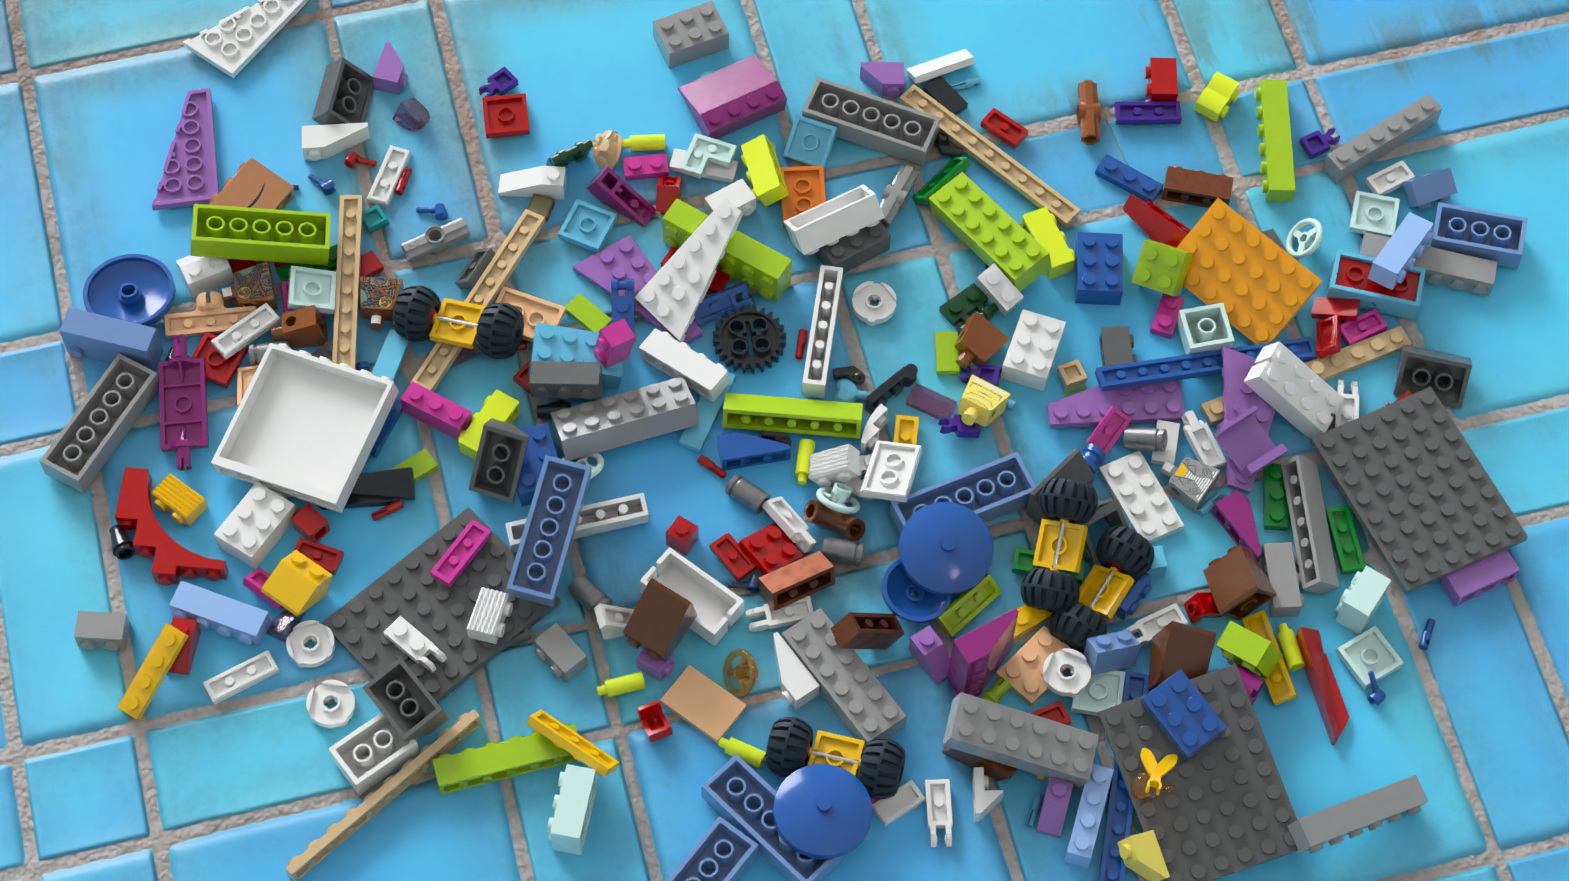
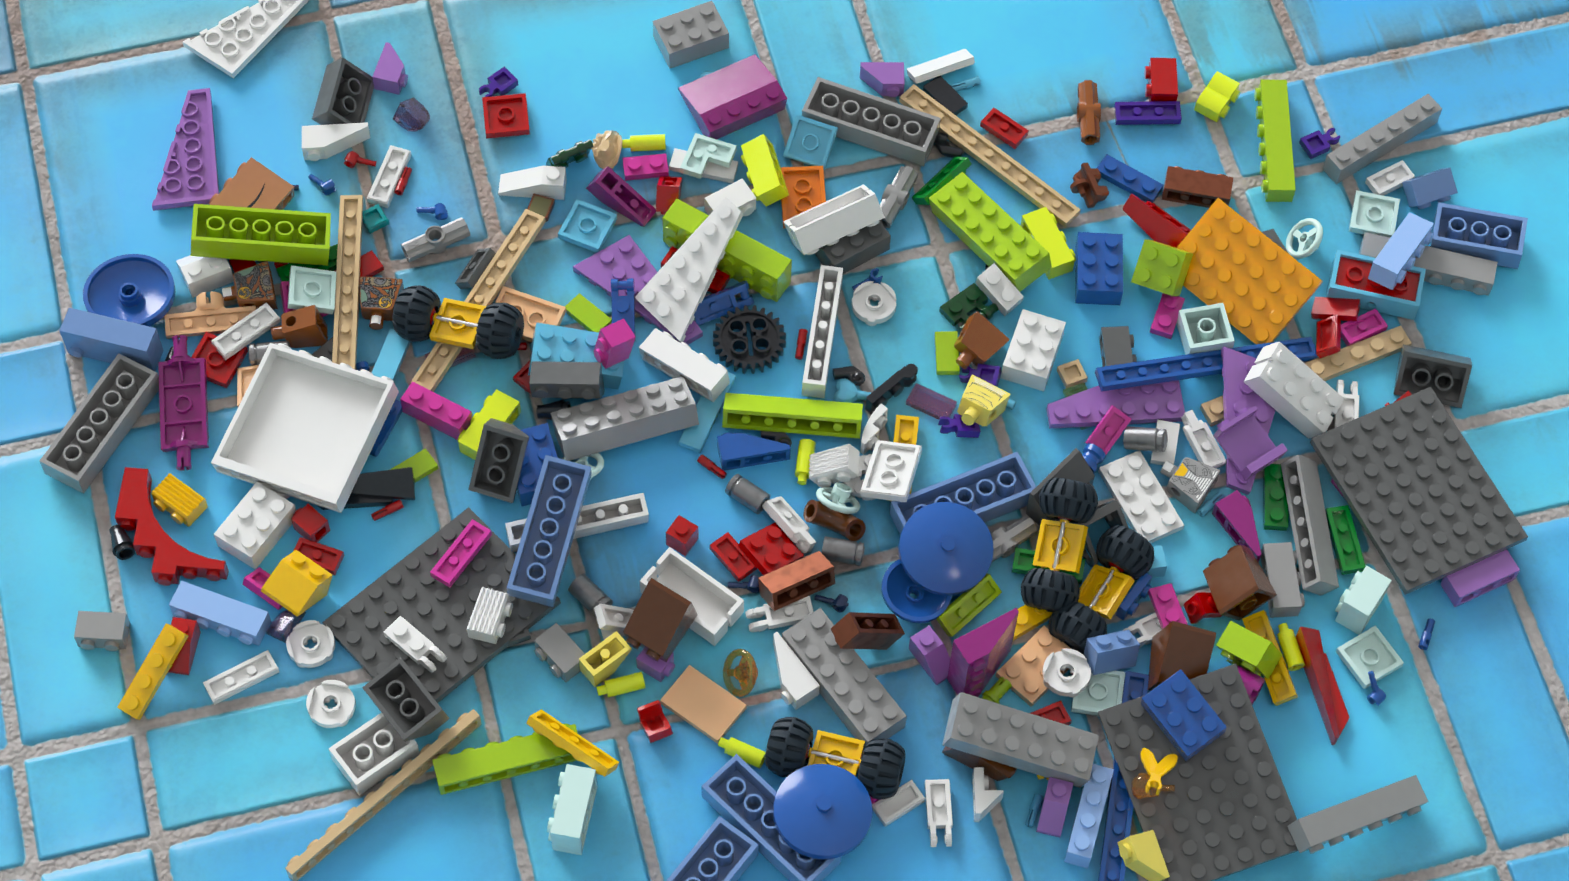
none -> light yellow slope [579,631,632,687]
none -> dark blue hand [814,594,849,612]
none -> blue hand [852,268,883,291]
none -> light grey piece [991,516,1038,562]
none -> copper hips [1070,163,1109,208]
none -> dark pink plate [1148,583,1188,629]

